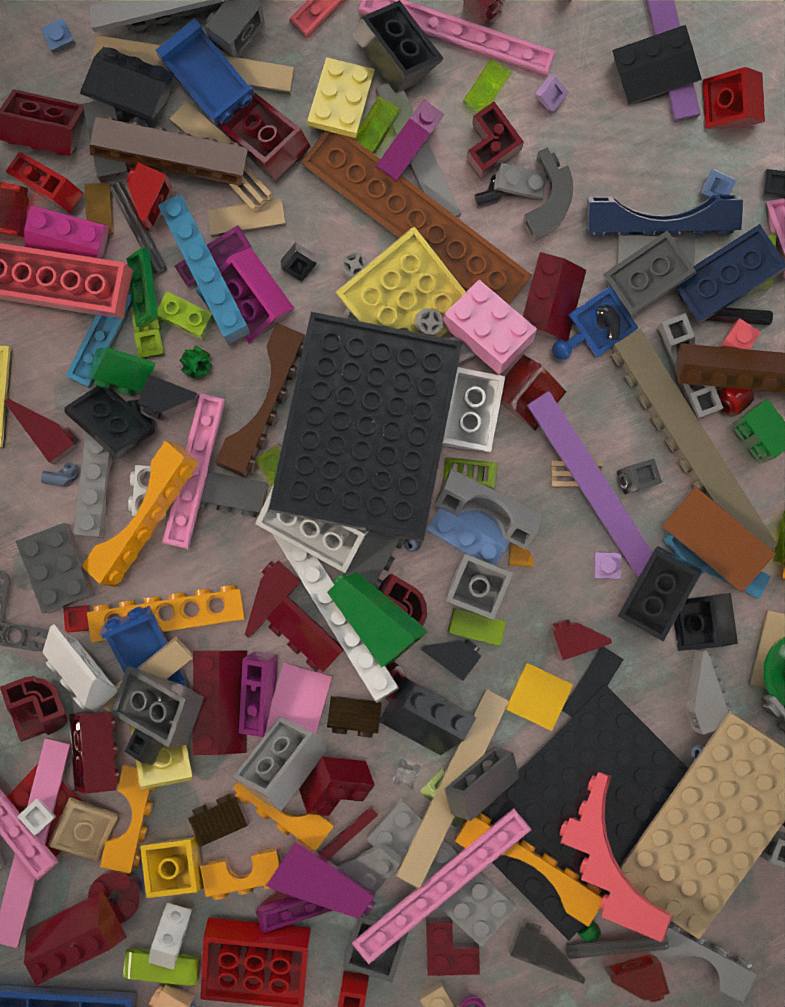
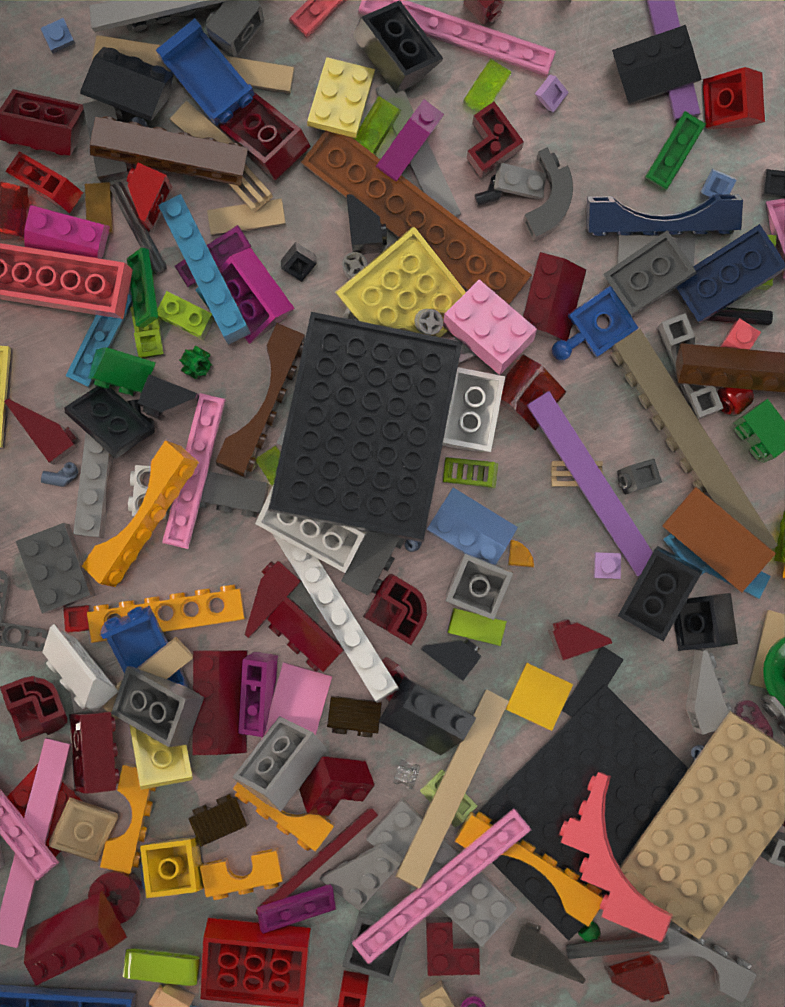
white plate [17,798,56,836] -> none
black slope [124,728,163,765] -> none
white brick [149,903,192,970] -> none
magenta slope [266,839,376,919] -> none
green slope [327,572,428,668] -> none
light grey arch [435,469,543,549] -> none
dark grey brick [445,746,519,821] -> none
black arm [596,304,621,340] -> none
none -> black slope [346,194,387,255]
none -> green tile [644,111,706,191]
none -> clear pink beam [734,700,773,738]

